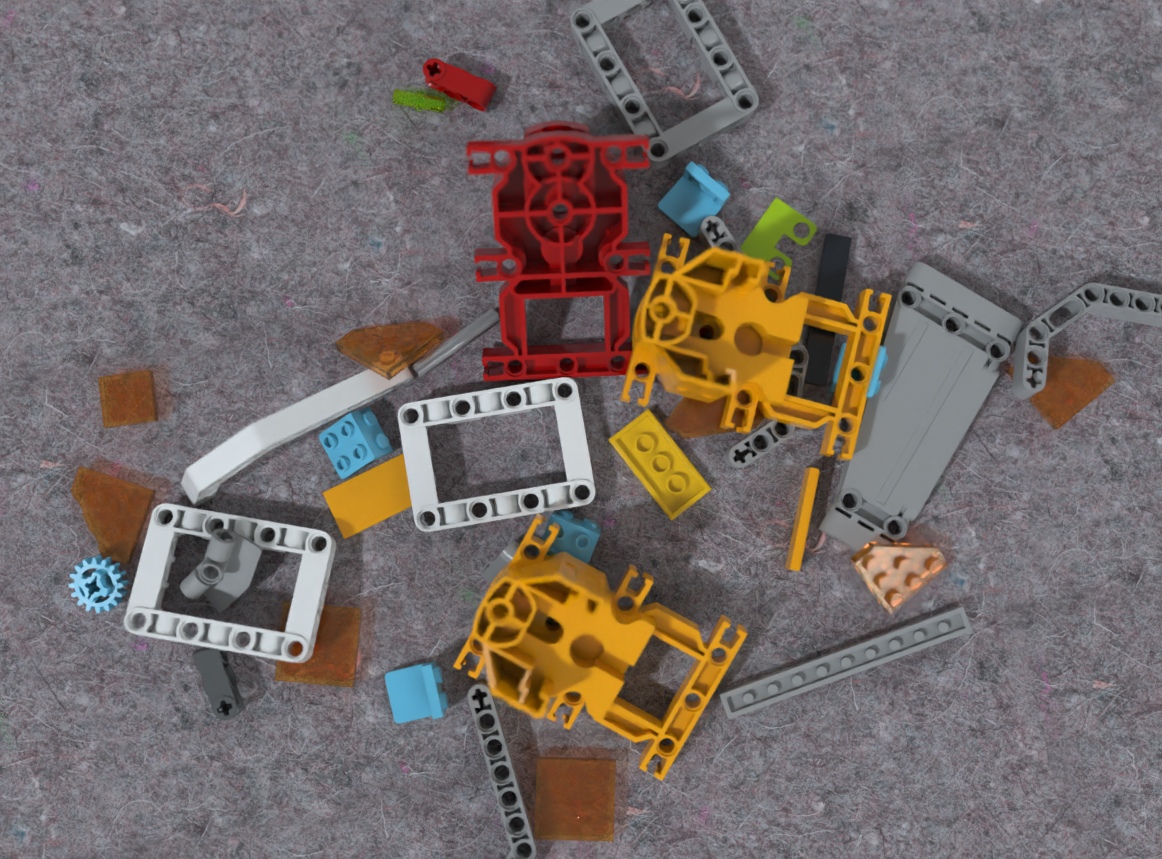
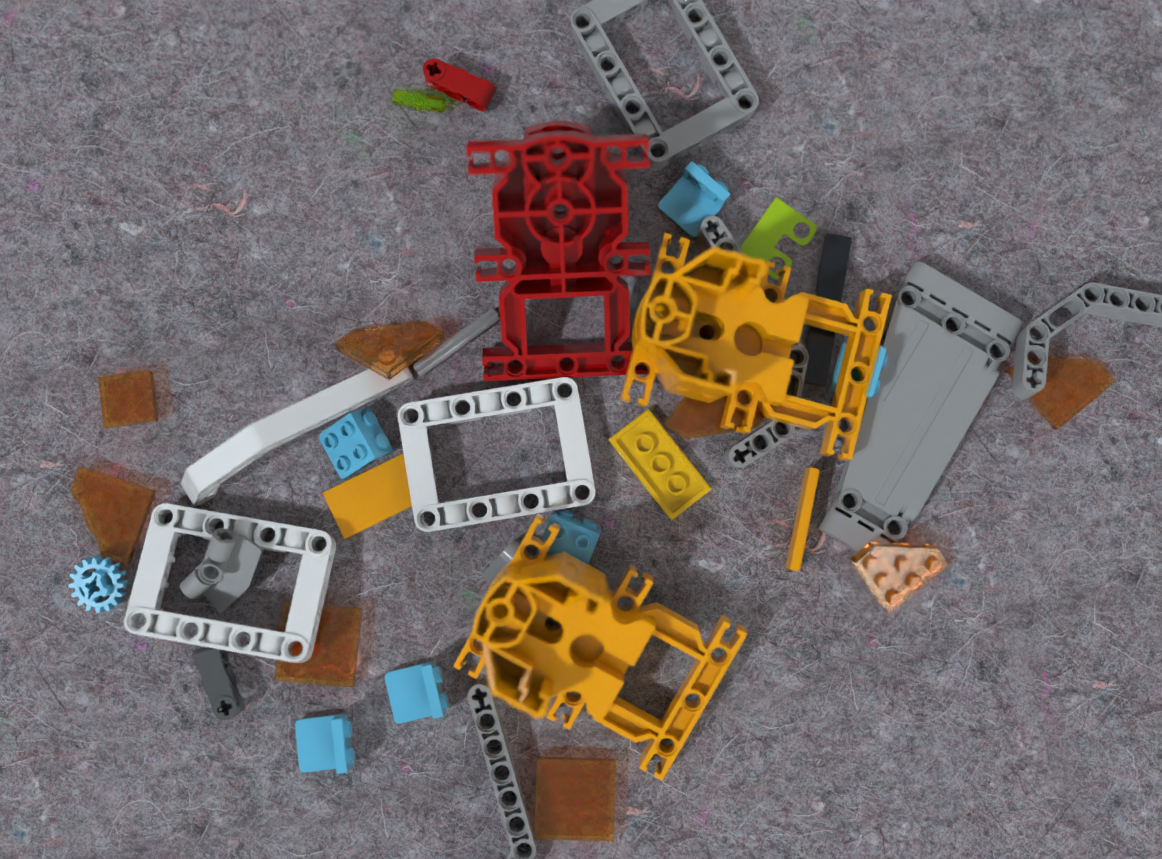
light grey plate [718,606,972,720] -> none
none -> medium azure bracket [295,713,355,774]

